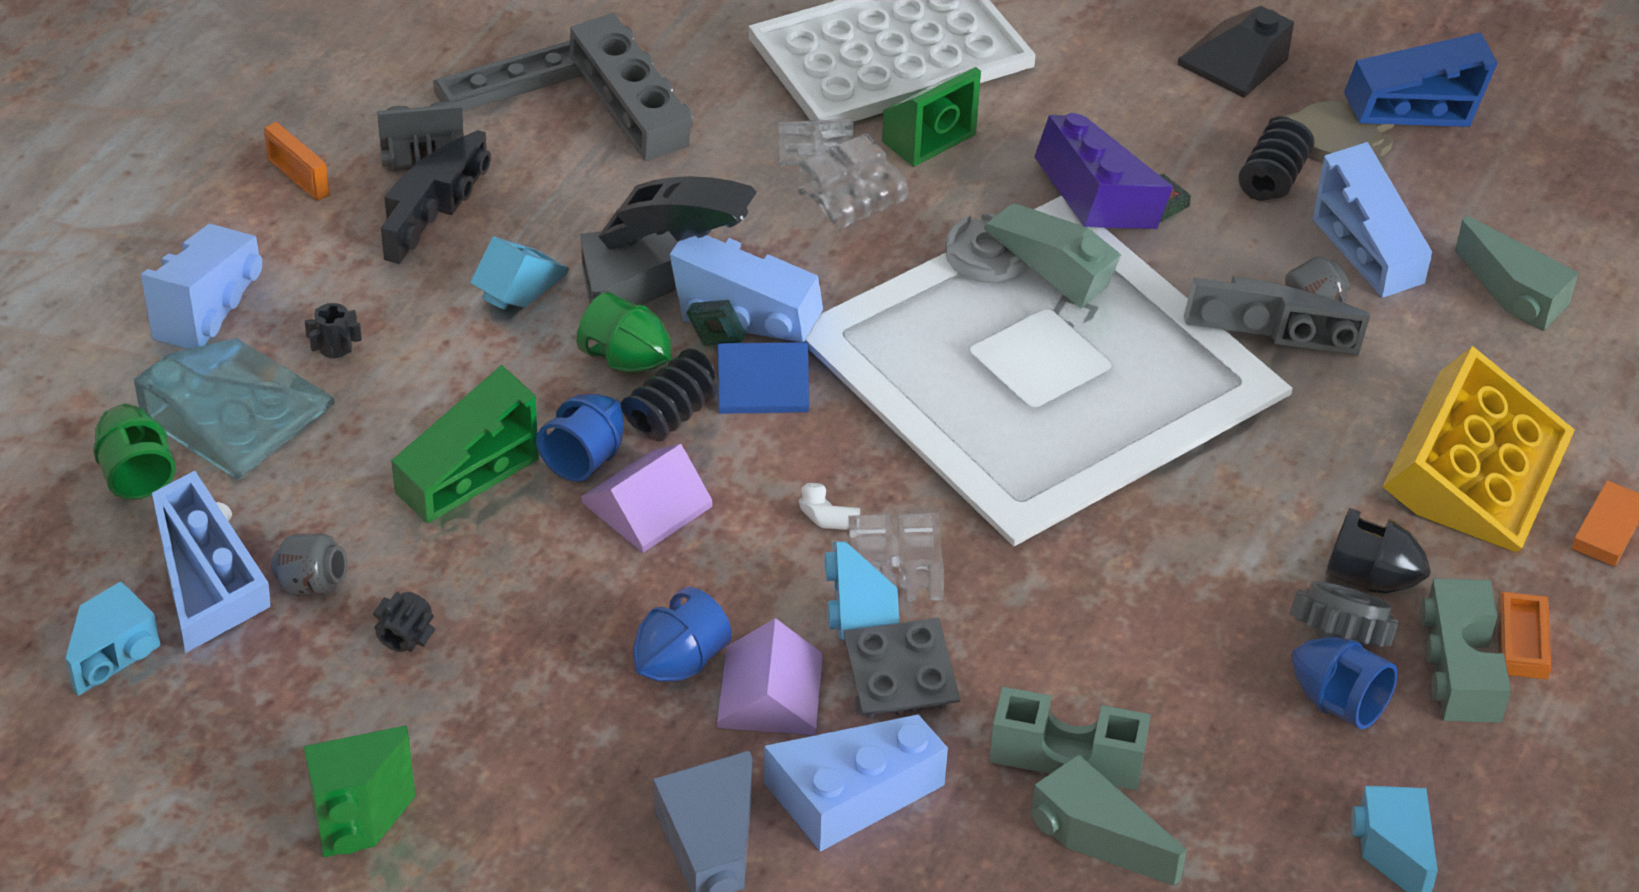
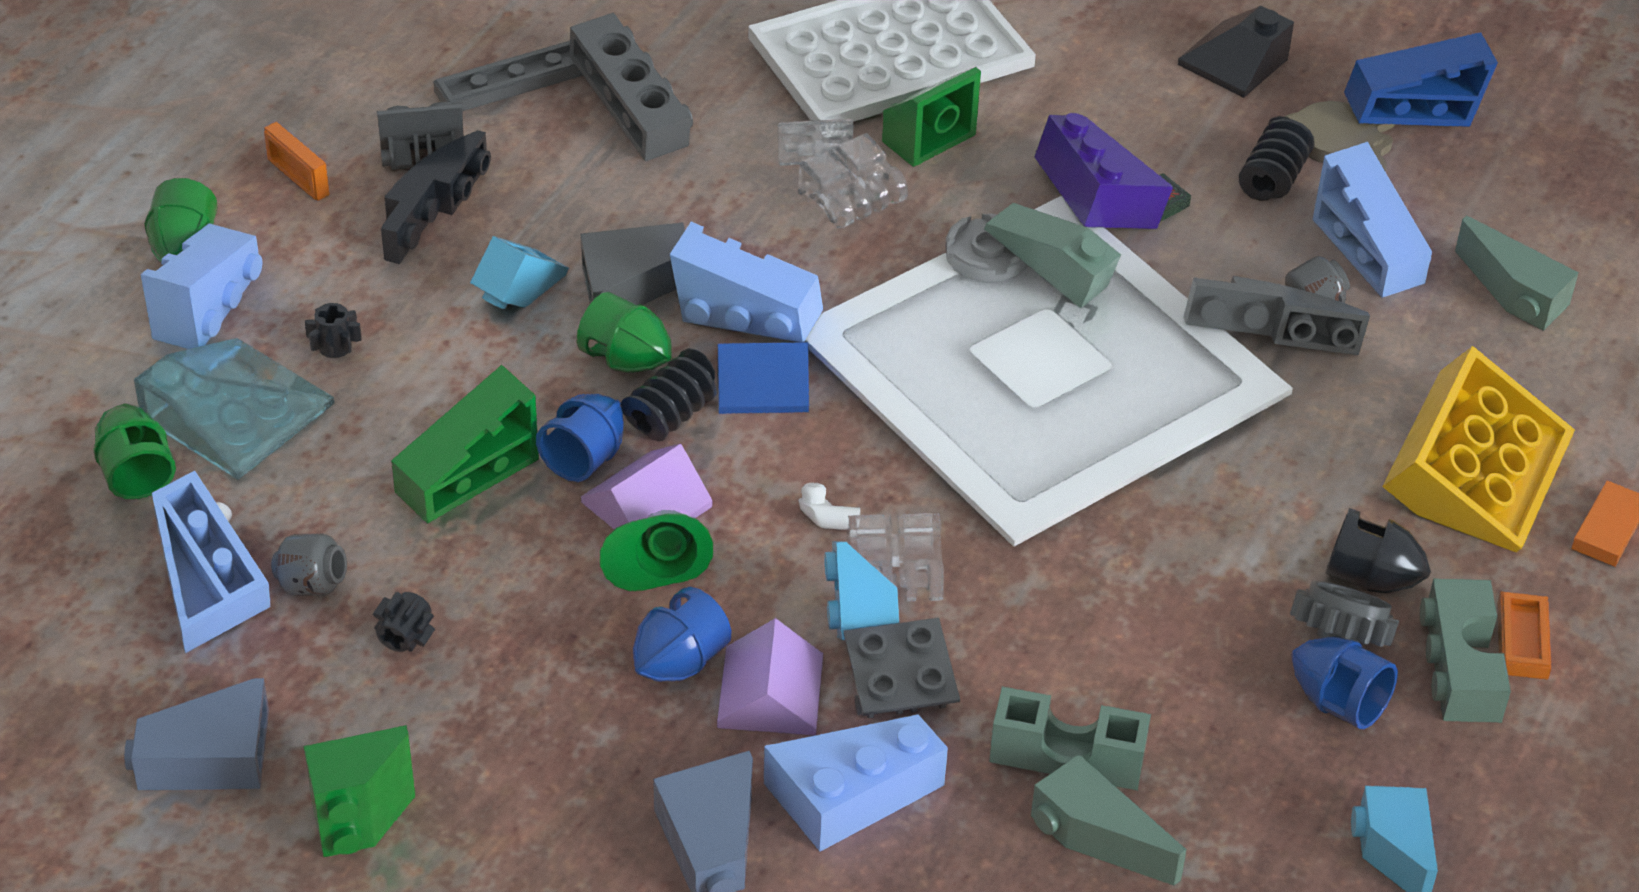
medium azure slope [65,581,161,696] -> none
black slope [598,176,757,249] -> none
tile [686,300,746,346] -> none
none -> sand blue slope [124,678,269,790]
none -> green helmet [144,178,218,262]
none -> green piece [599,510,714,591]

